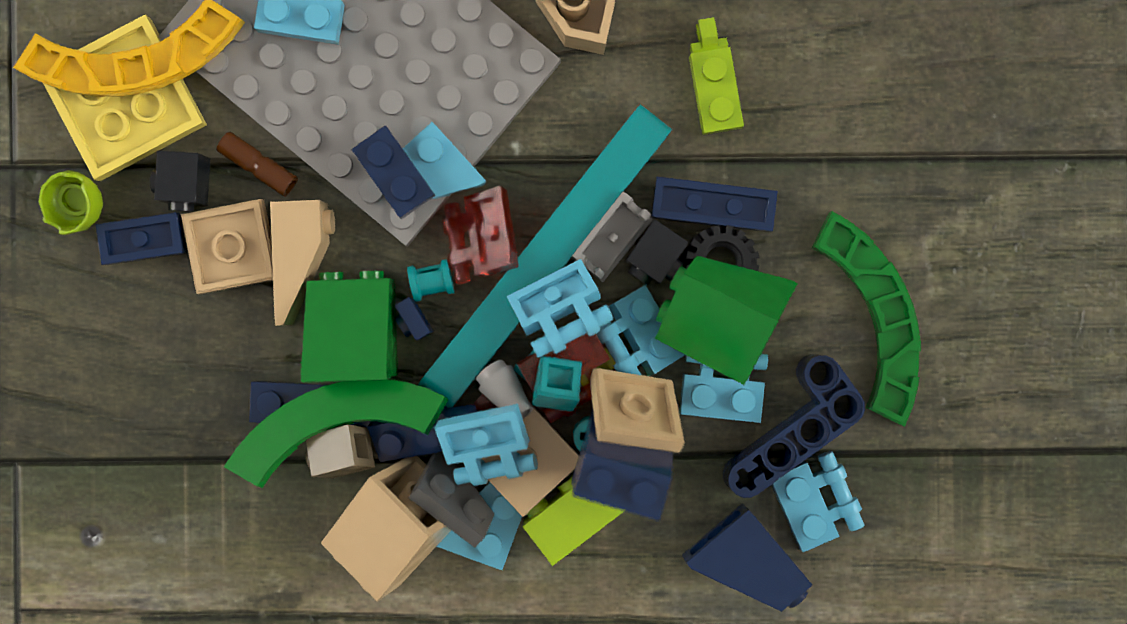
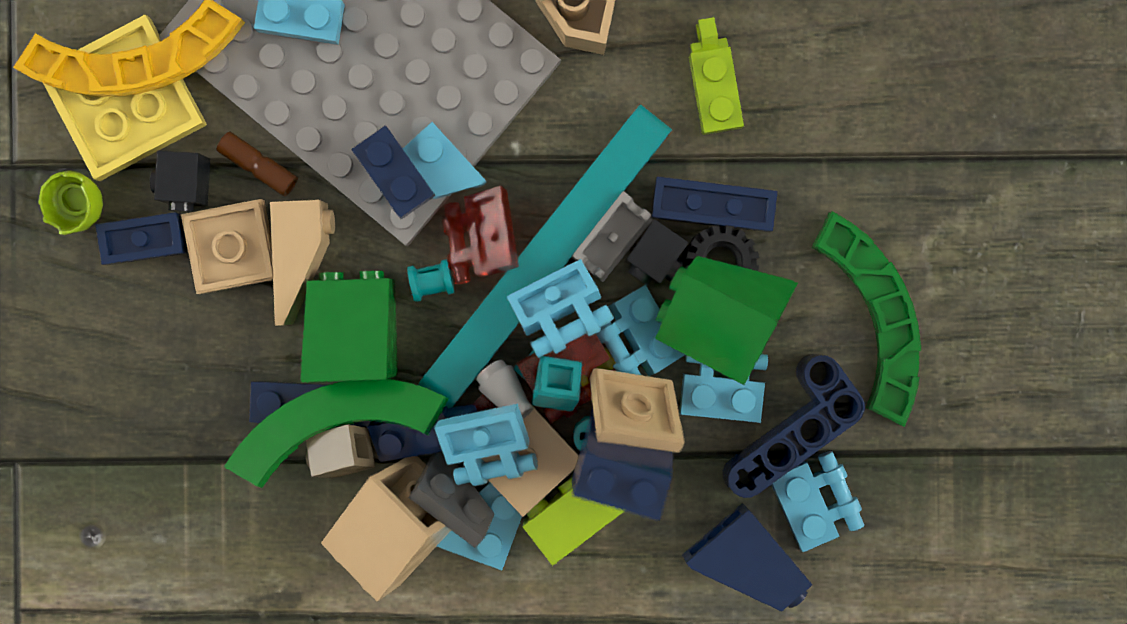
dark blue plate [395,297,434,341] -> none

